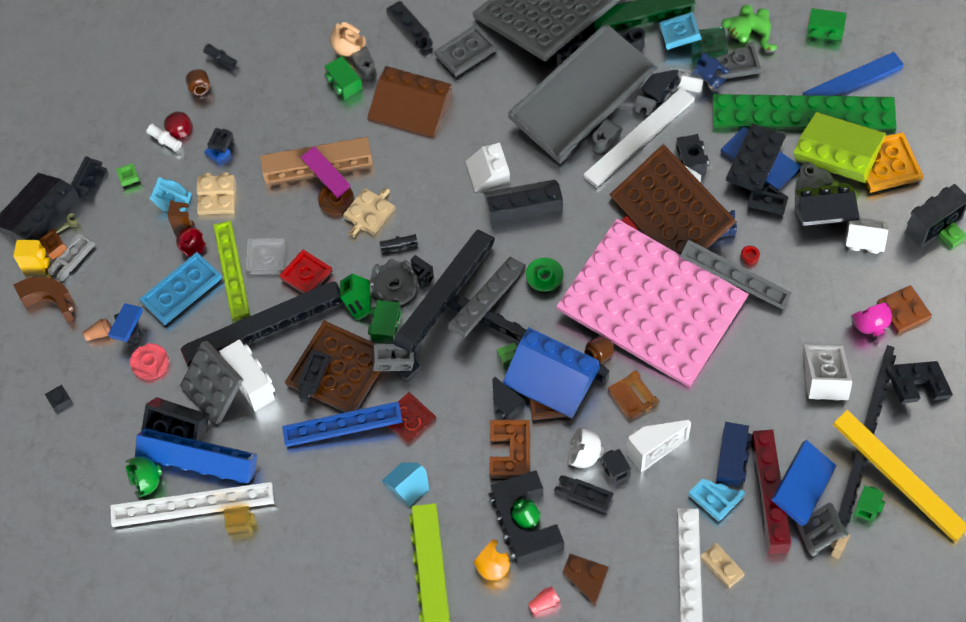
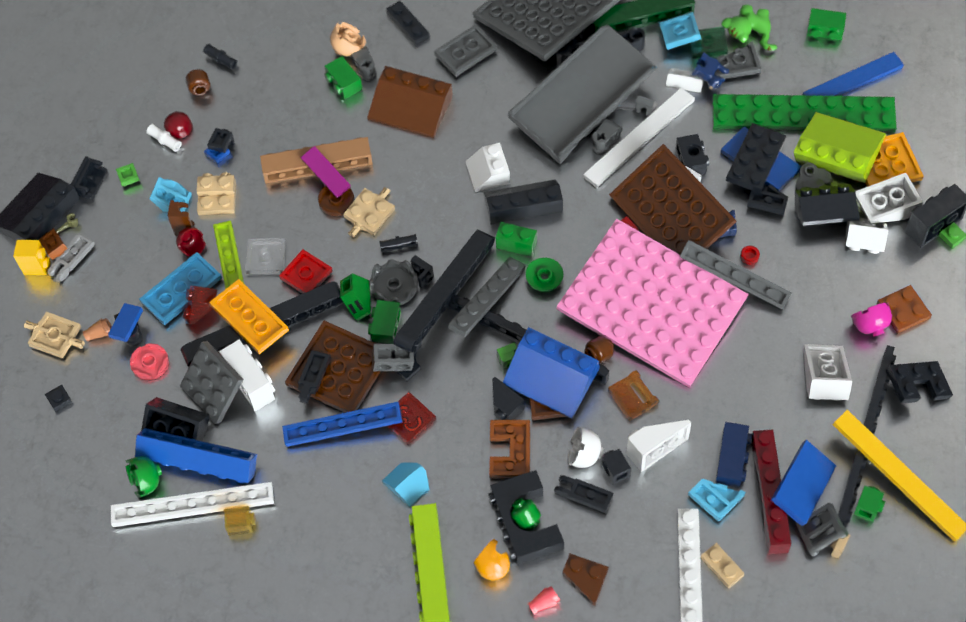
reddish brown arch [13,277,74,323] -> none
black hinge [418,36,433,50] -> none
black slope [641,69,682,106] -> none
none -> tan plate [24,312,85,359]
none -> clear red slope [183,286,217,324]
none -> light orange plate [209,279,289,354]
none -> green brick [495,222,537,257]
none -> white slope [855,173,923,224]

